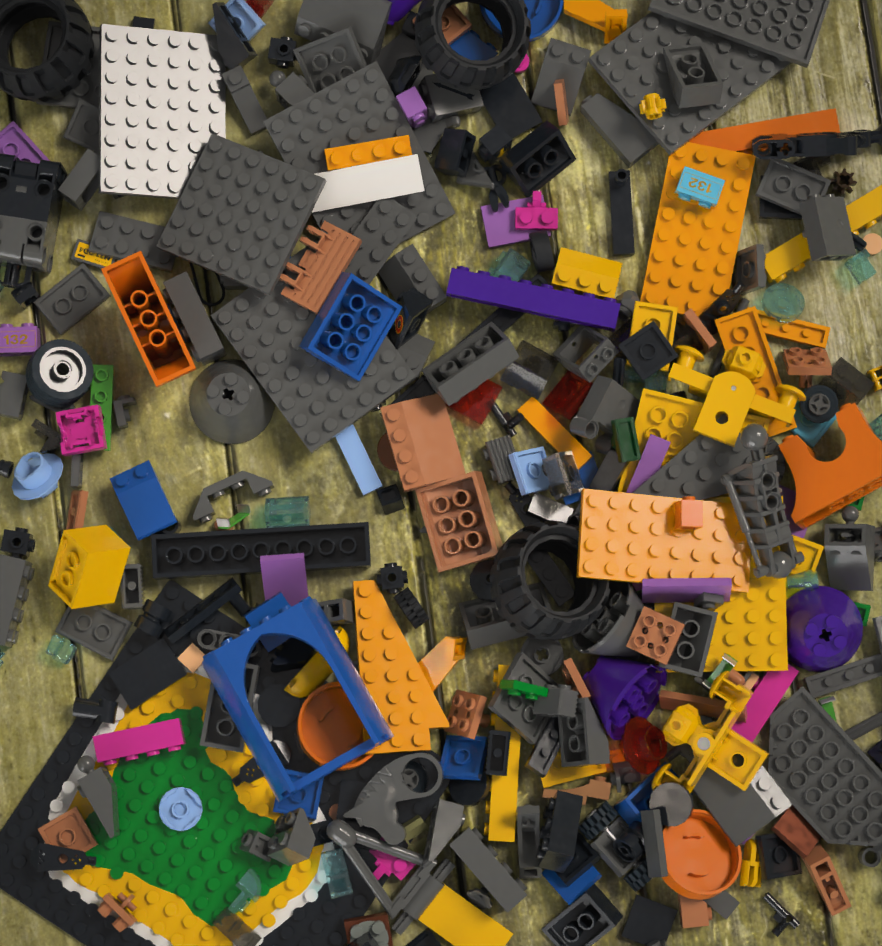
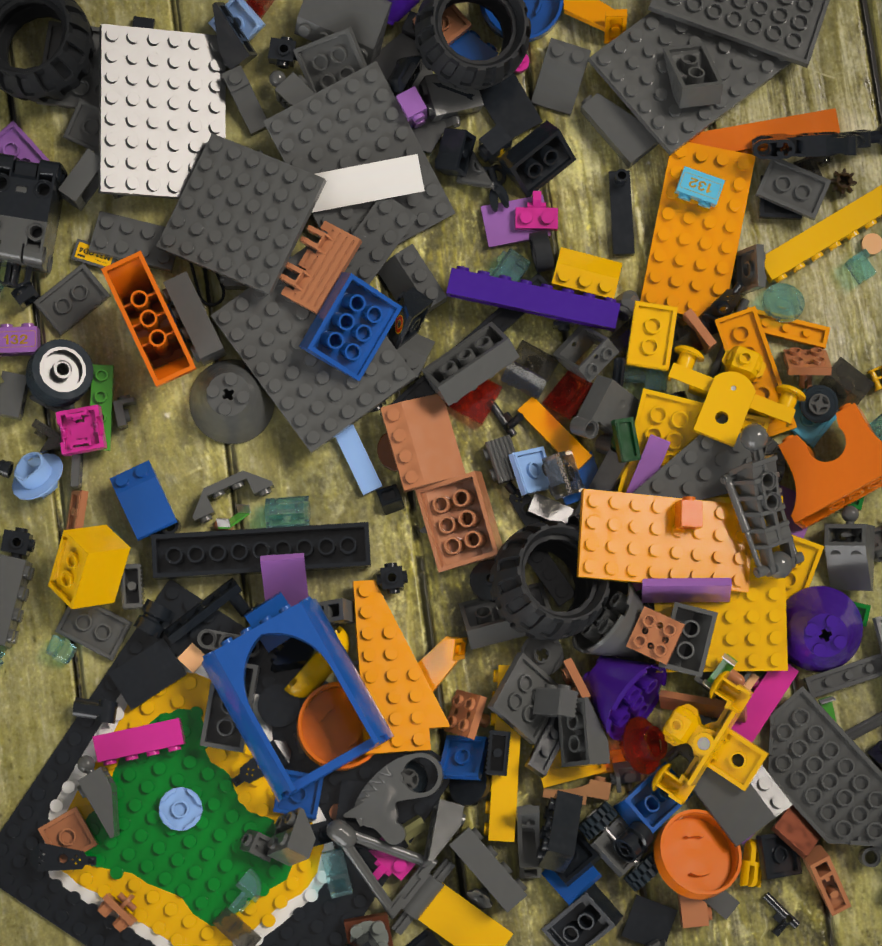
light orange plate [324,135,412,170] -> none
black tyre [393,587,429,629] -> none
green plate [499,680,548,700] -> none
nougat tile [554,79,569,126] -> none
black tile [618,321,678,382] -> none
yellow gear [639,93,667,120] -> none
dark grey tile [640,809,668,878] -> none
tile [649,782,694,827] -> none
dark grey plate [694,592,724,611] -> none
clear light blue cone [787,569,819,591] -> none
dark grey piece [799,194,867,261] -> none

